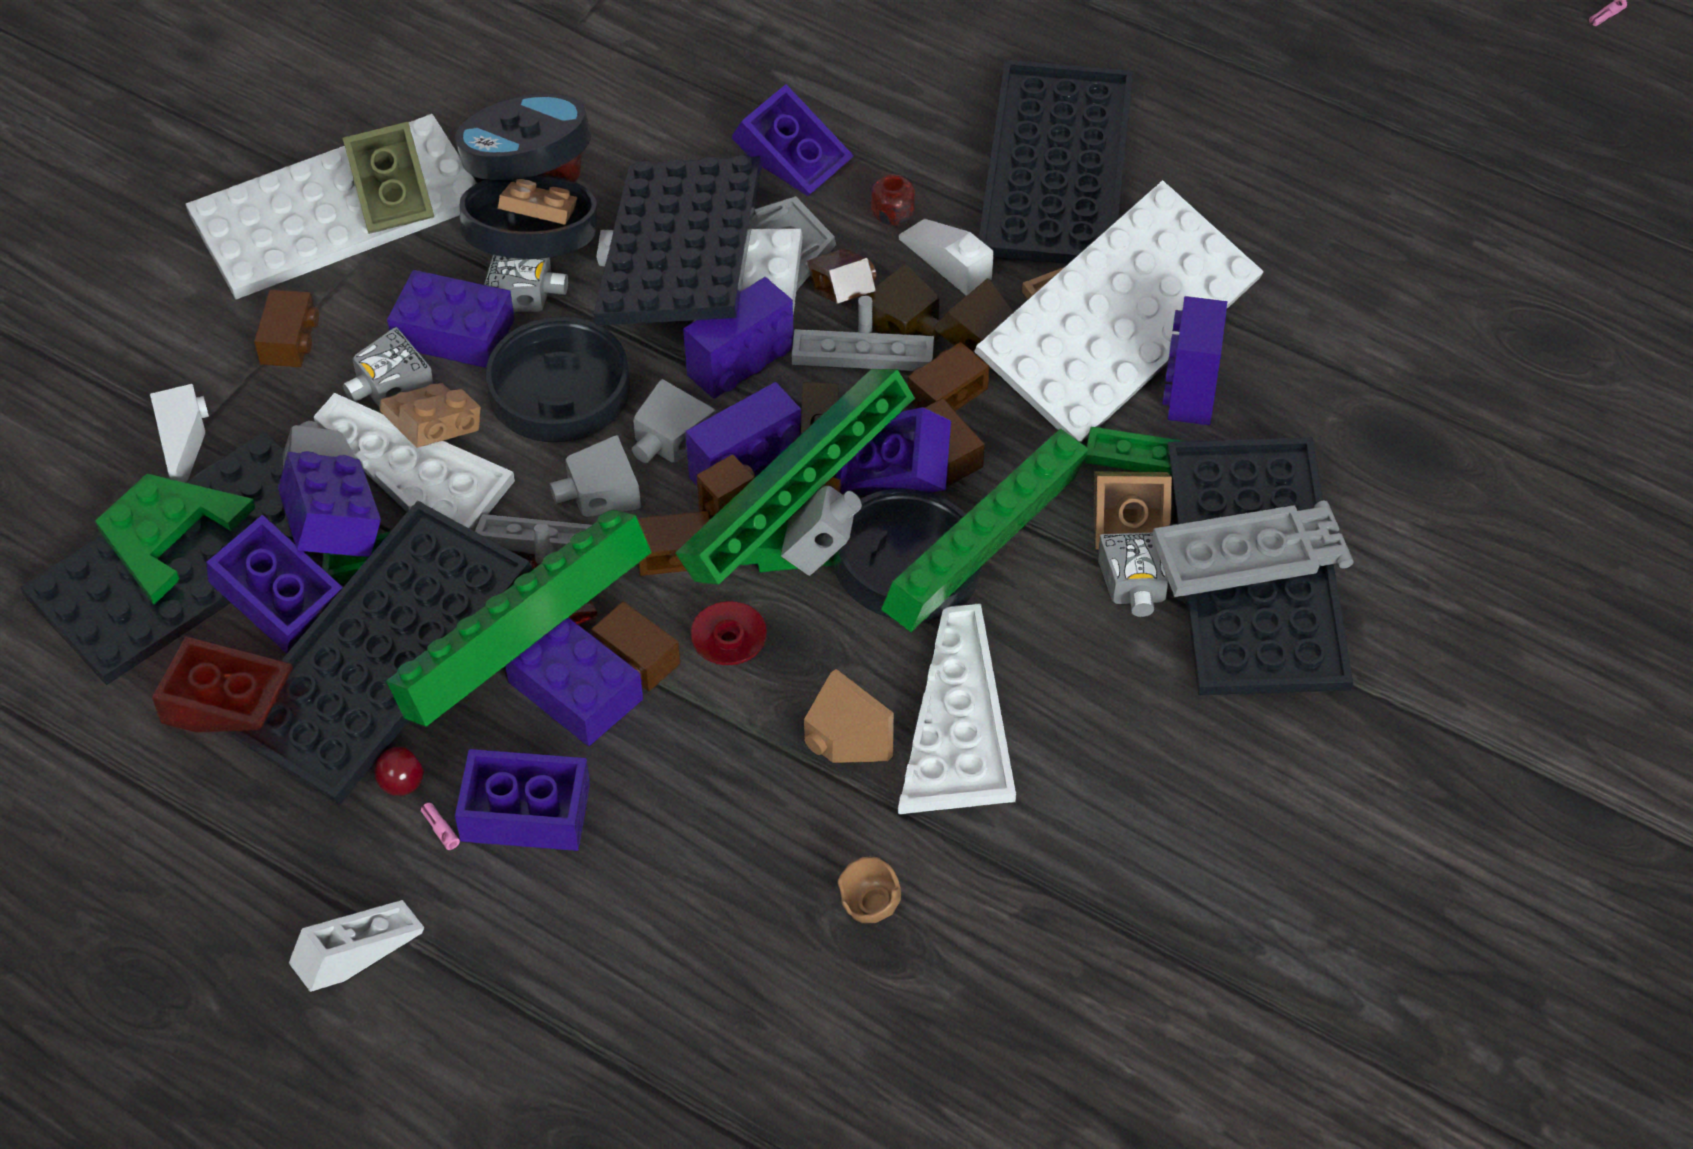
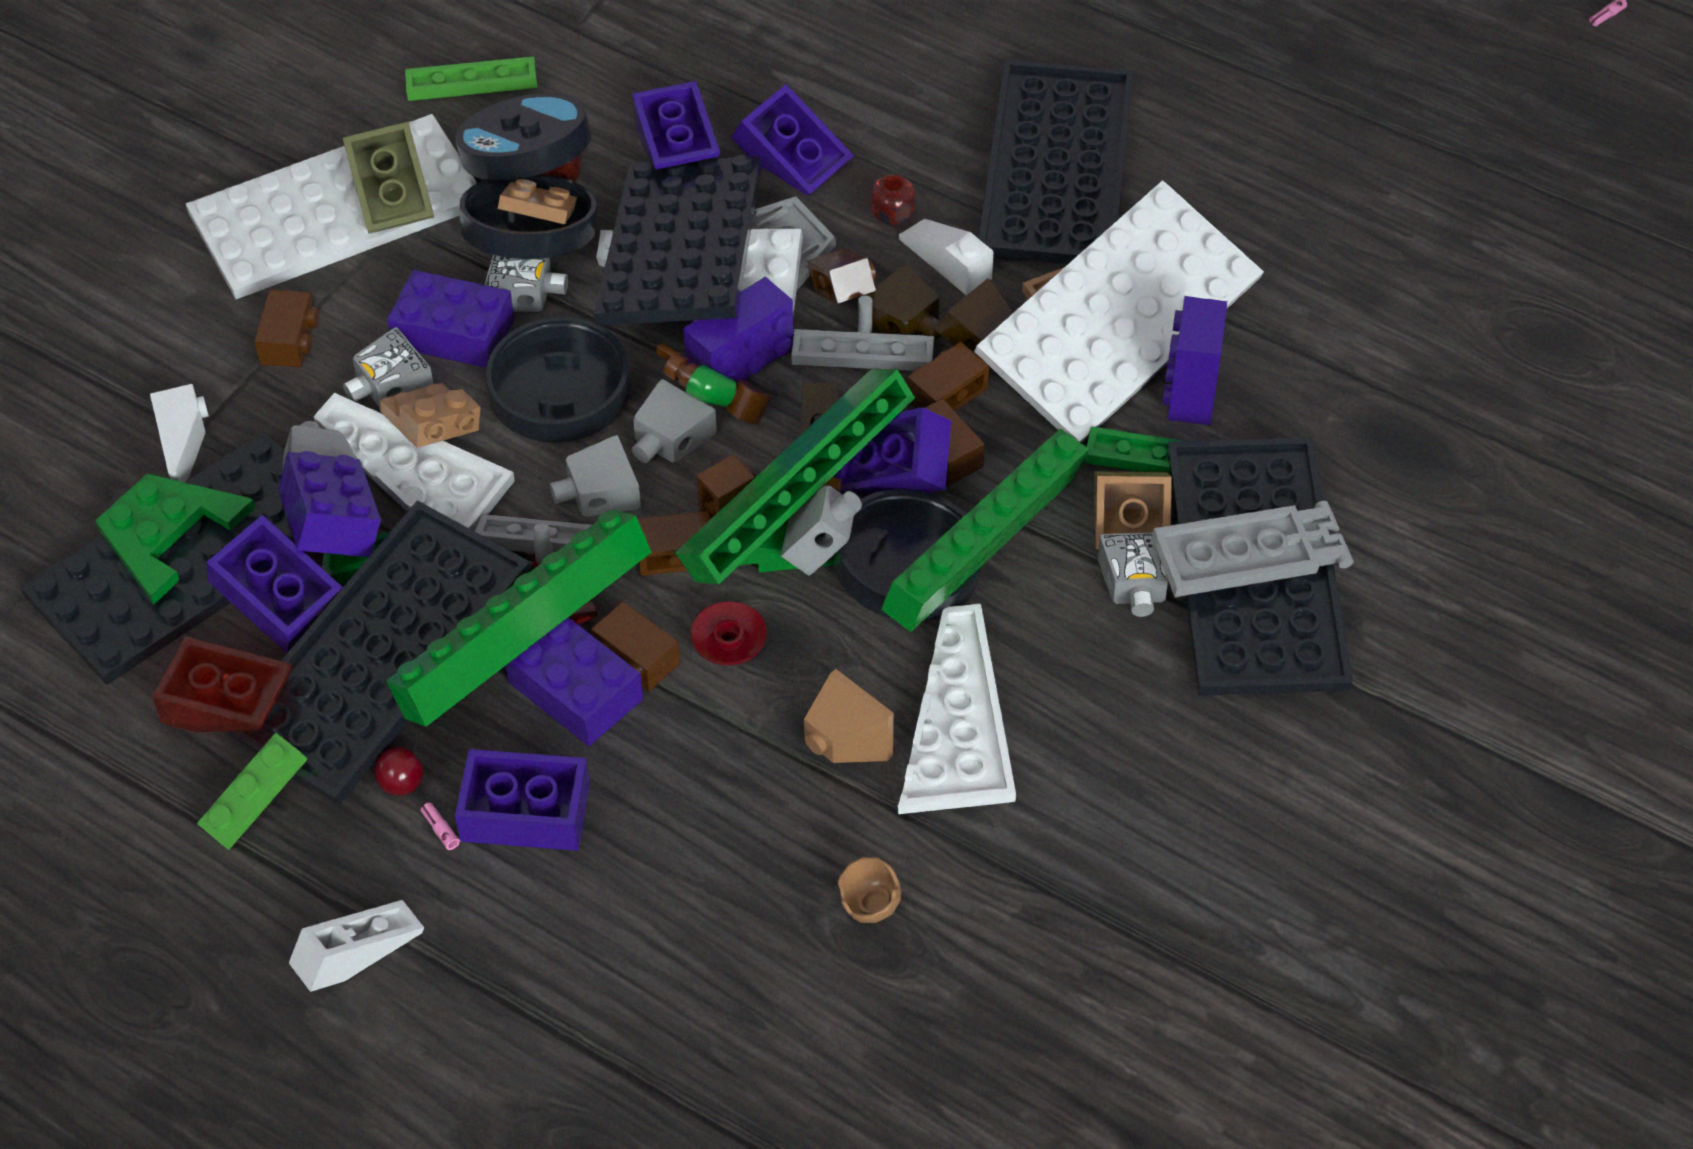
dark purple brick [685,382,801,486] -> none
none -> bright green plate [197,733,307,850]
none -> bright green plate [405,56,537,101]
none -> dark purple slope [632,81,720,169]
none -> piece [657,343,772,424]

